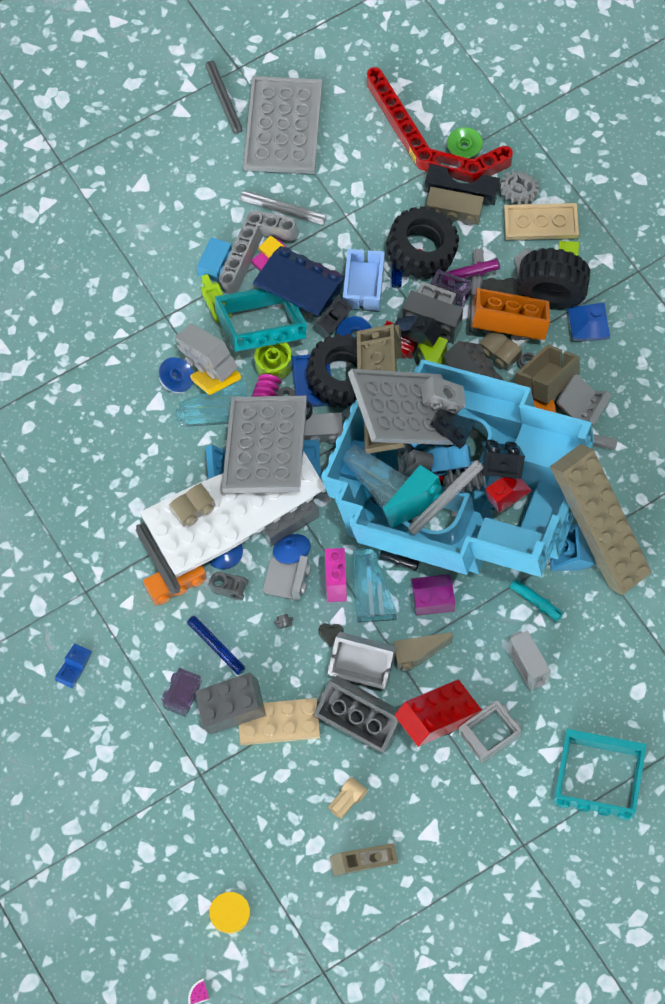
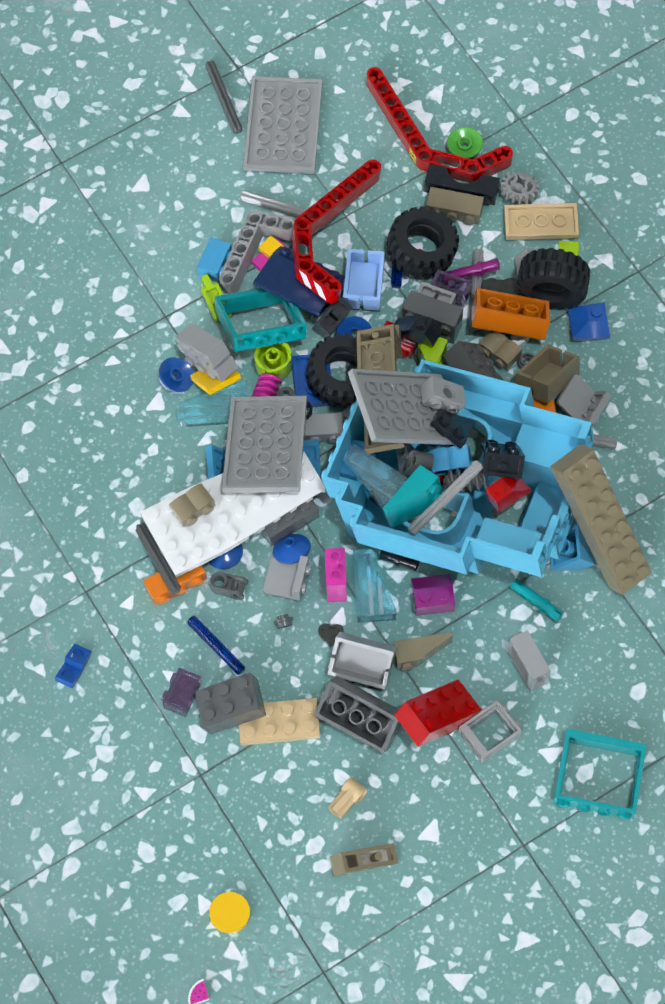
none -> red beam [292,160,381,304]

